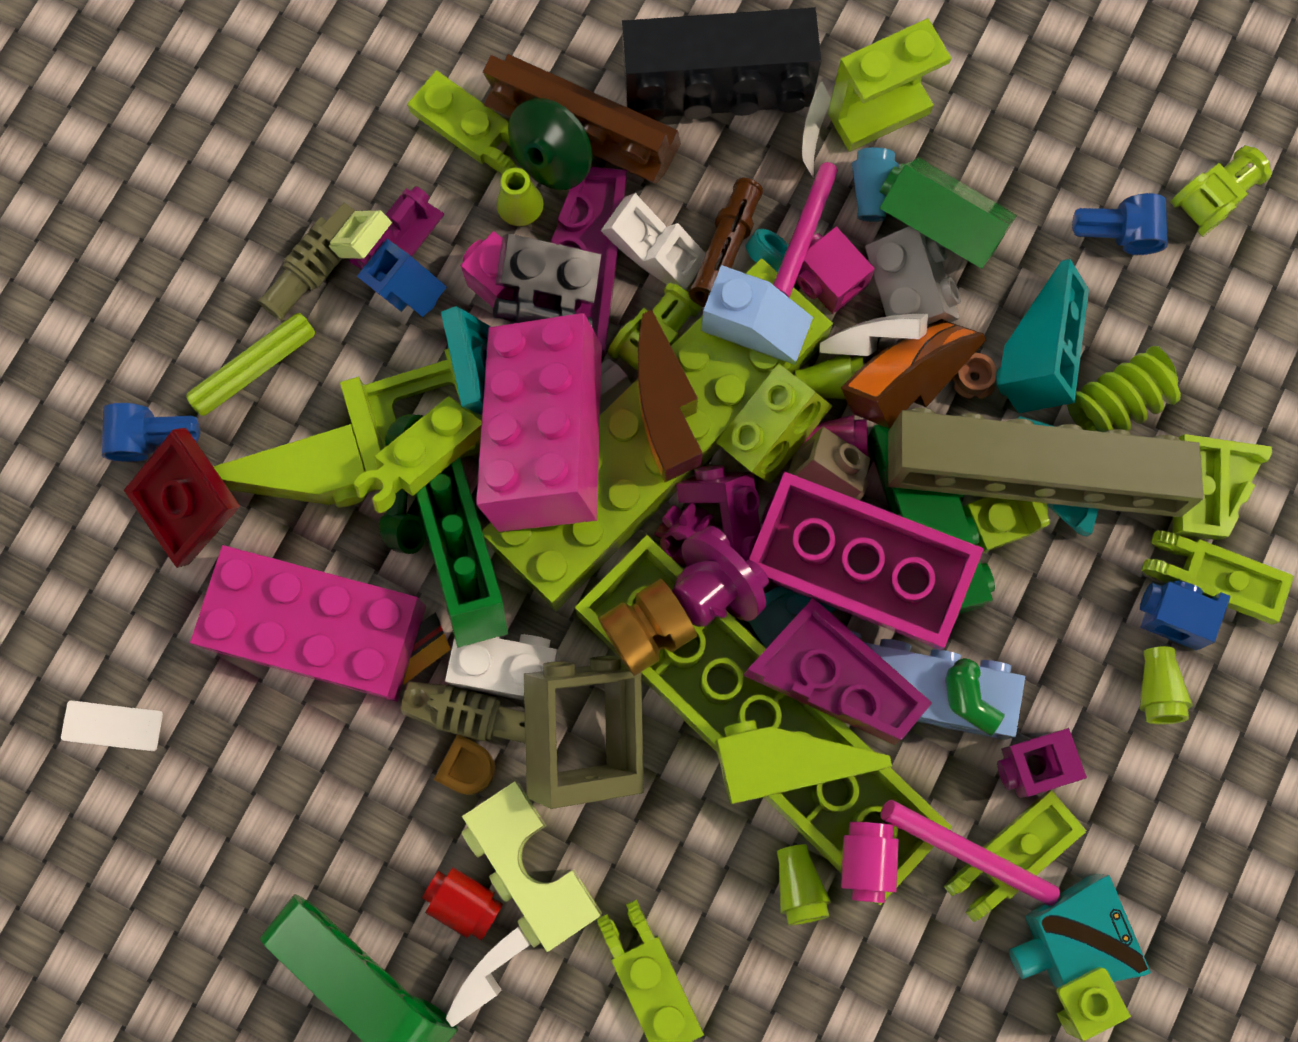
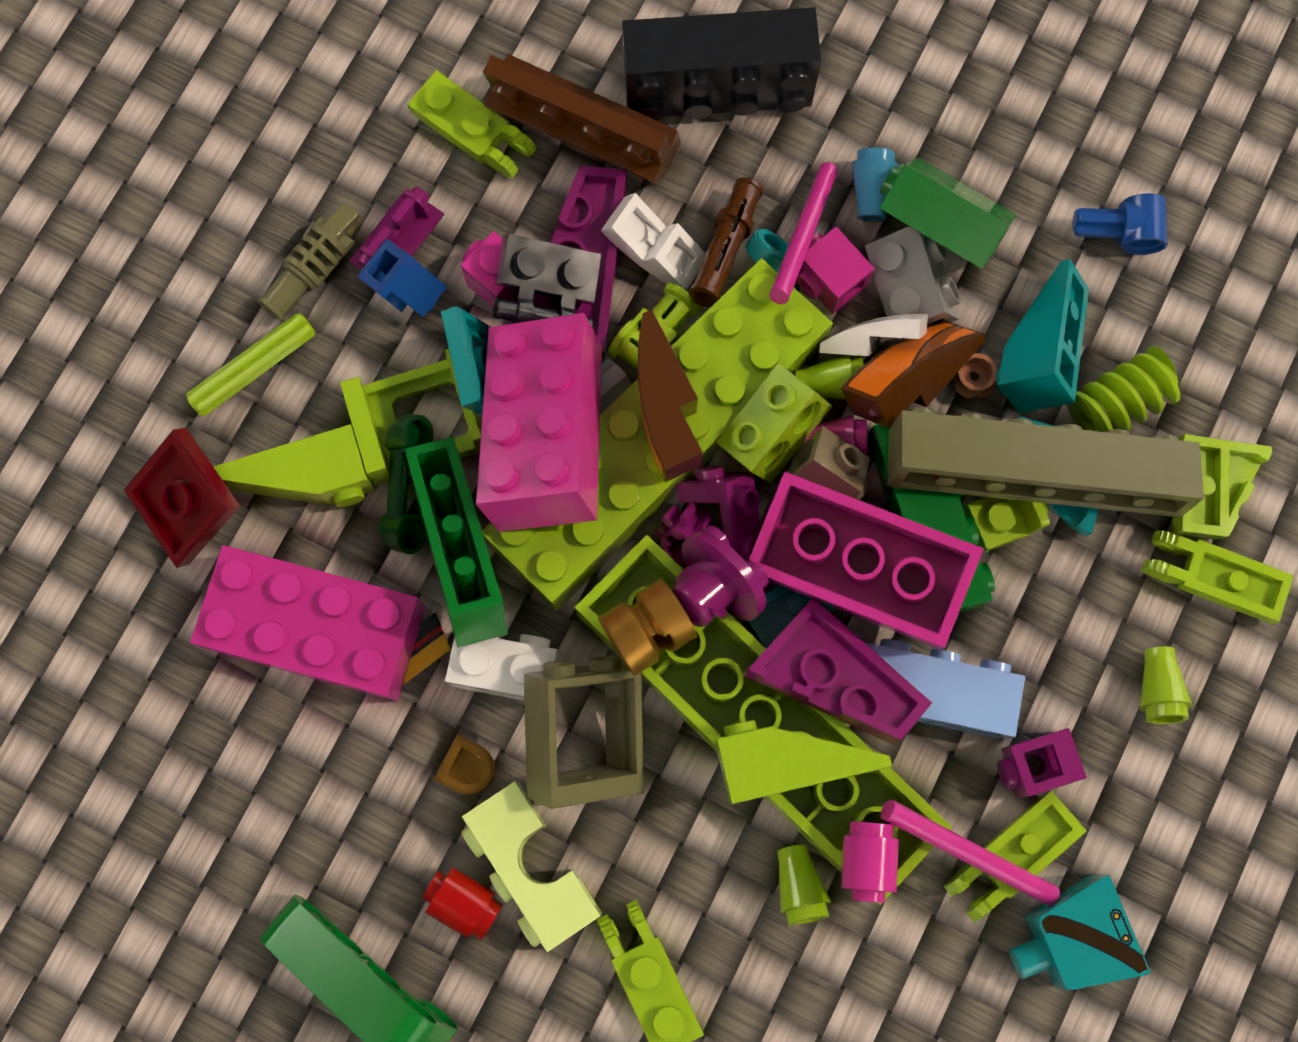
white sticker [61,700,163,751] -> none
blue axle [102,403,200,462] -> none
yellowish green tile [329,210,392,259] -> none
lime plate [354,396,482,513] -> none
olive hinge [400,682,526,744] -> none
white slope [446,926,530,1027] -> none
lime cone [496,167,544,226] -> none
dark green dish [508,98,592,190] -> none
light blue slope [701,265,813,365] -> none
white sticker [802,82,831,178] -> none
lime window [828,18,952,152] -> none
green arm [945,658,1005,736] -> none
lime bracket [1056,967,1131,1042] -> none
blue brick [1140,581,1231,651] -> none
lime connector [1170,145,1272,237] -> none

